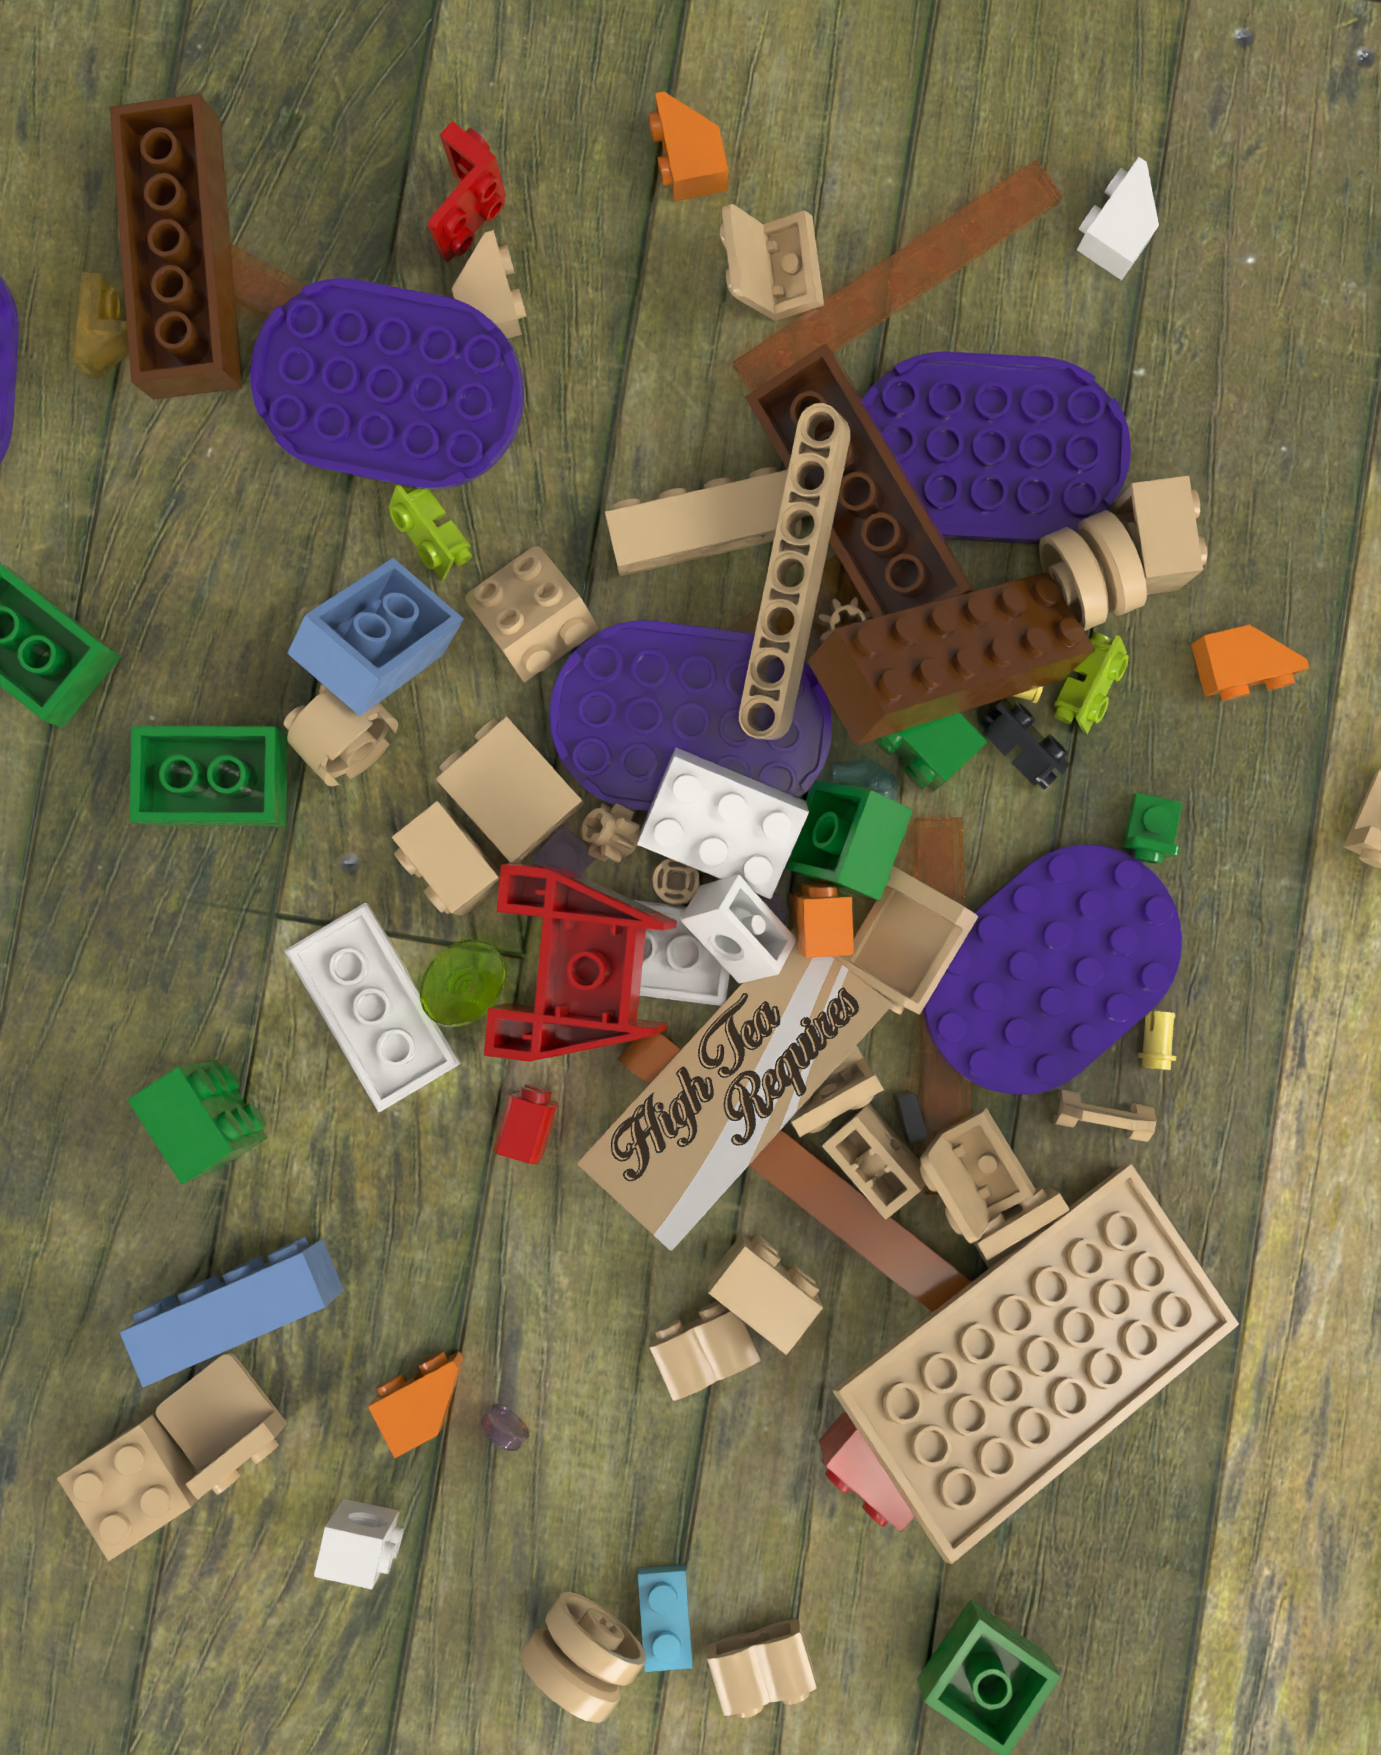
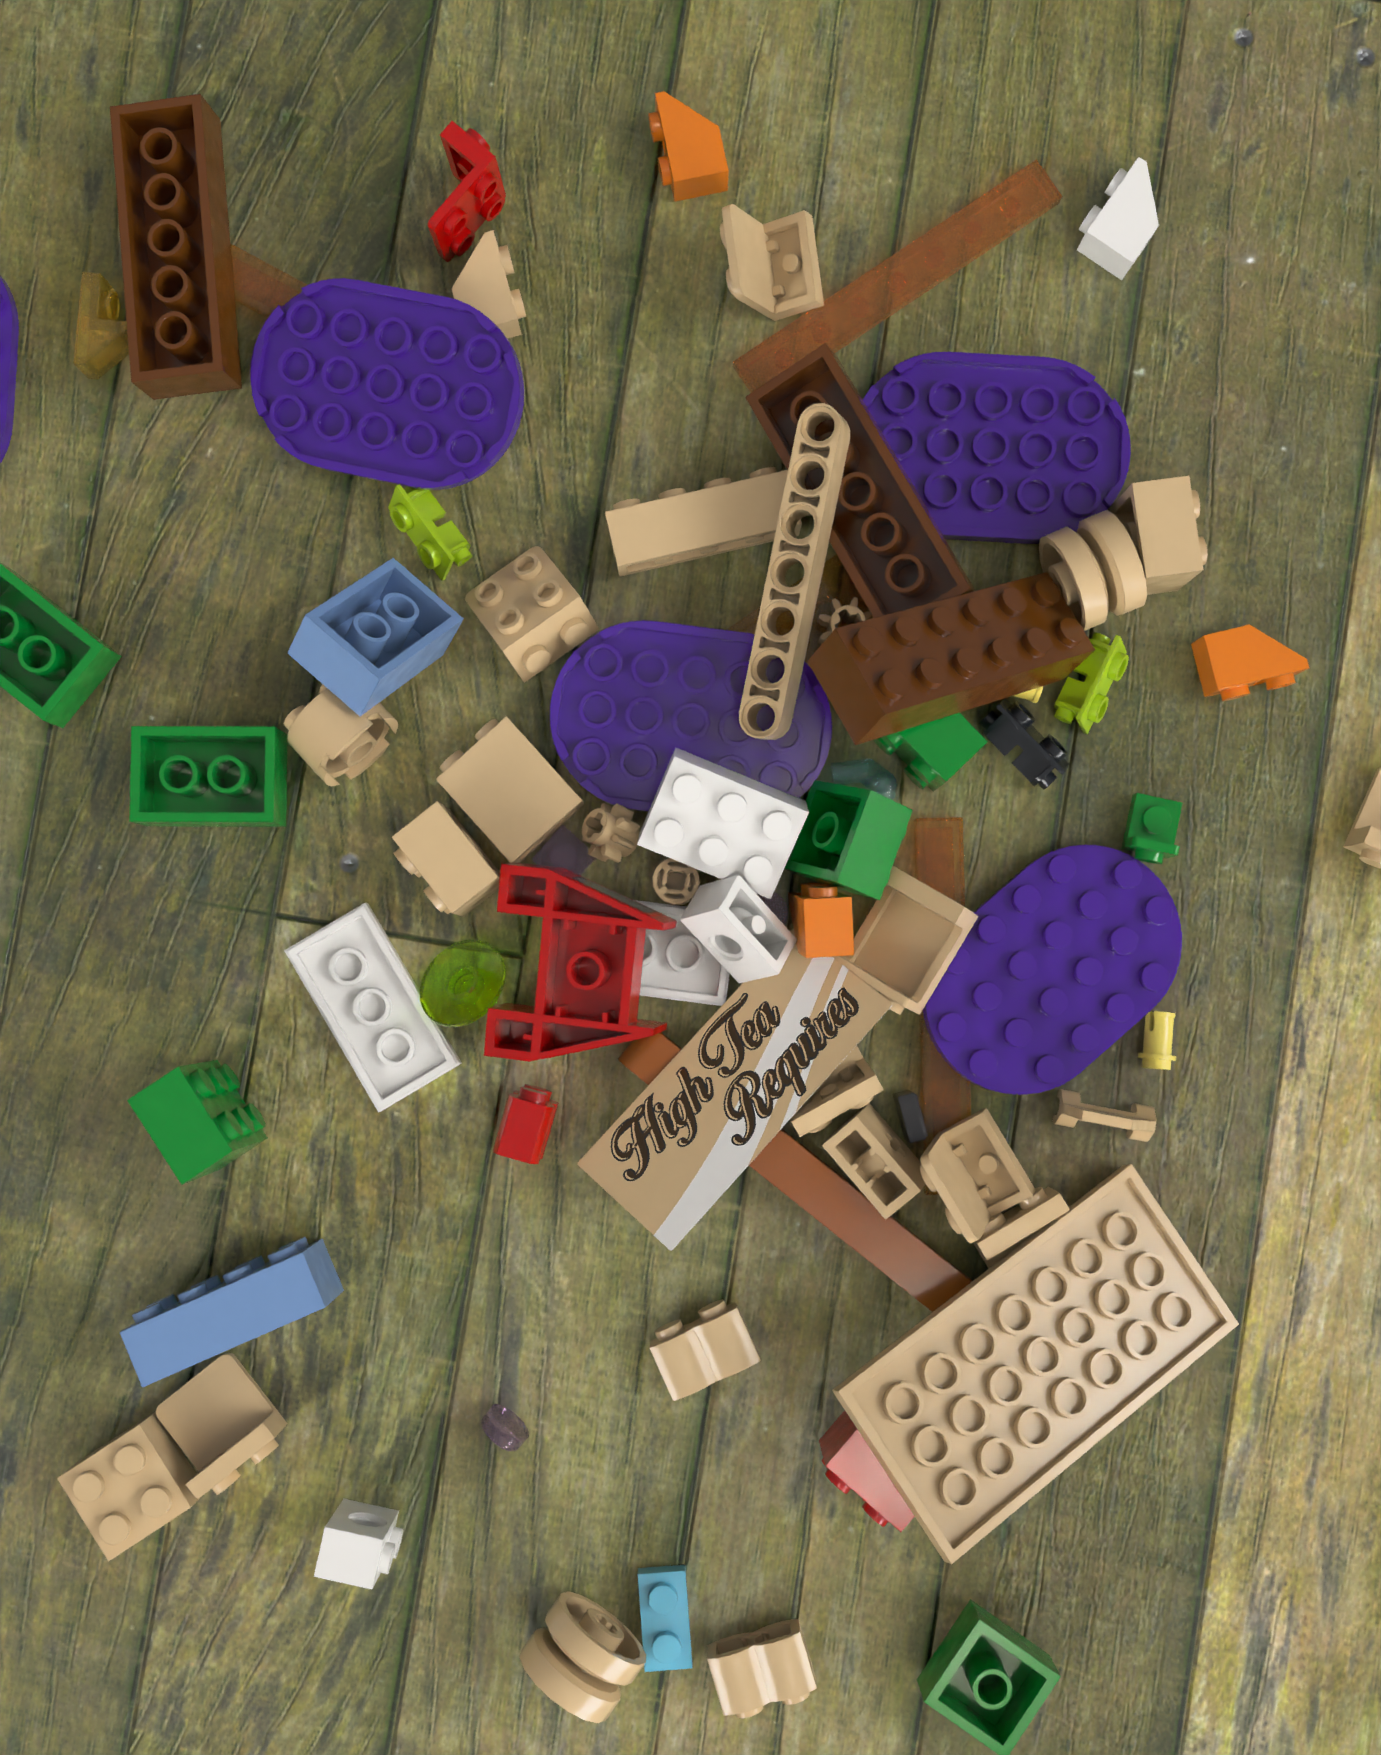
orange slope [368,1351,464,1459] -> none
tan brick [707,1233,823,1355] -> none

